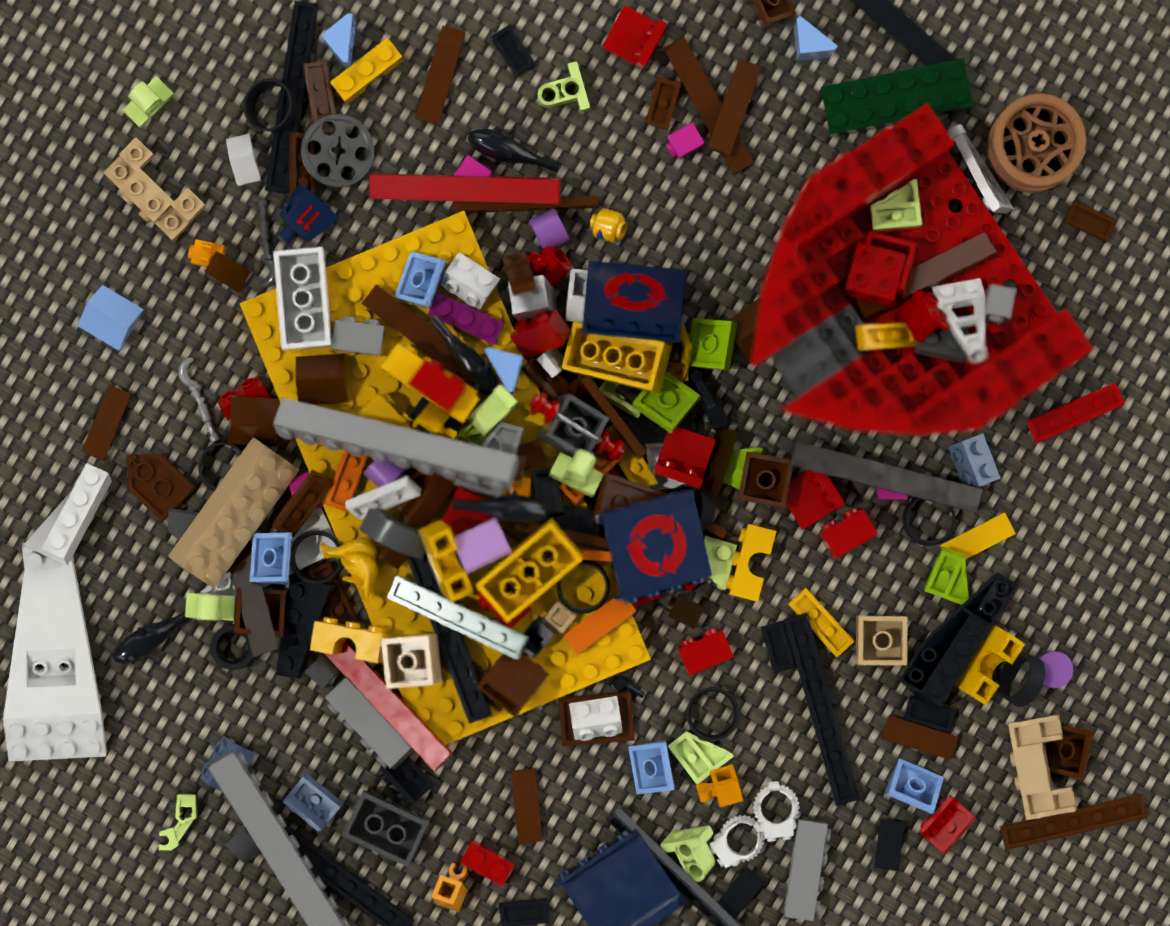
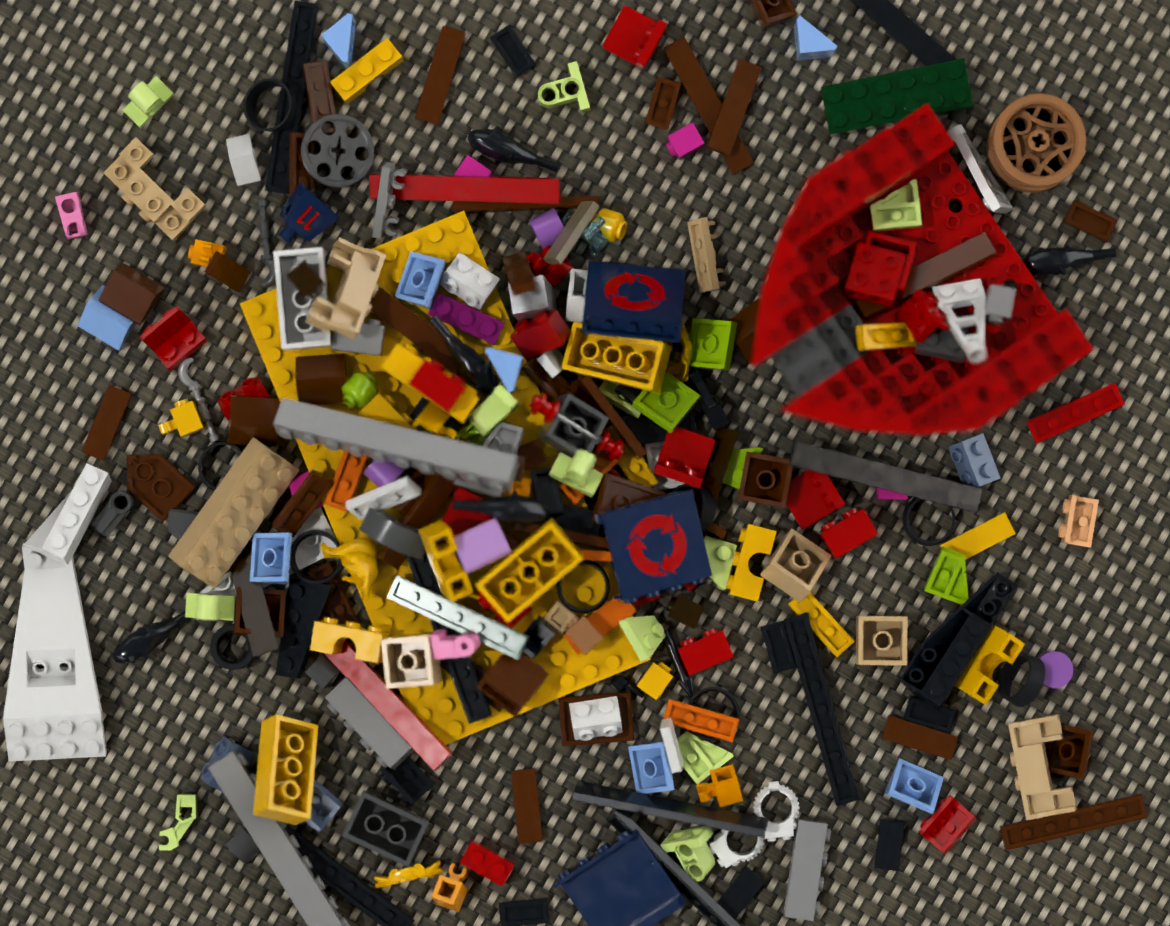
none -> bright pink leg [55,192,87,239]
none -> dark grey piece [91,491,135,537]
none -> reddish brown slope [98,263,166,326]
none -> red bracket [140,306,208,372]
none -> yellow brick [158,399,206,438]
none -> yellow brick [253,714,318,825]
none -> dark brown brick [286,260,325,300]
none -> tan bracket [306,237,386,340]
none -> lime head [342,372,378,409]
none -> light grey plate [372,162,406,239]
none -> yellow piece [373,860,444,889]
none -> bright pink leg [429,629,480,659]
none -> dark tan tile [543,201,600,264]
none -> clear light blue piece [562,212,608,256]
none -> medium nougat brick [566,616,603,654]
none -> black tile [572,781,769,837]
none -> yellowish green wing [618,615,666,661]
none -> yellow brick [636,661,673,700]
none -> white tile [660,718,683,773]
none -> black piece [663,629,693,698]
none -> orange tile [663,699,739,742]
none -> tan plate [687,217,726,293]
none -> tan brick [760,528,832,602]
none -> black piece [1022,245,1116,277]
none -> light nougat bracket [1058,495,1099,548]

